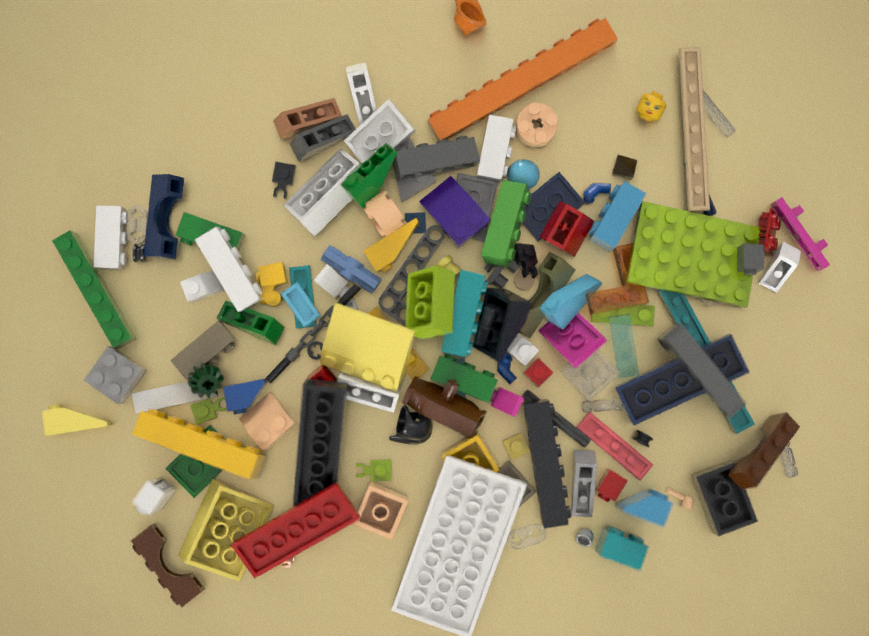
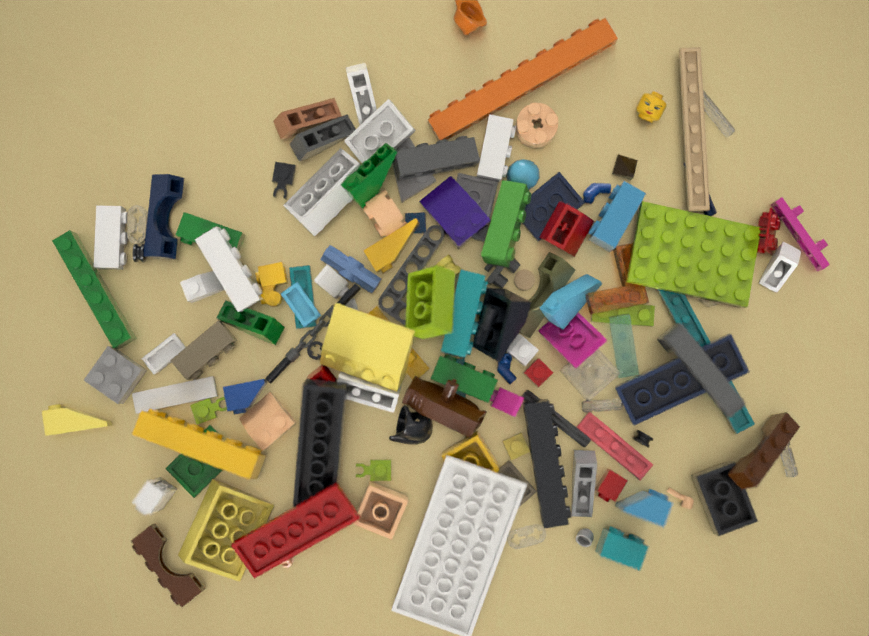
dark green gear [188,362,224,399] -> none
black plate [514,243,538,279] -> none
dark grey brick [737,243,764,276] -> none
none -> white tile [142,333,186,375]

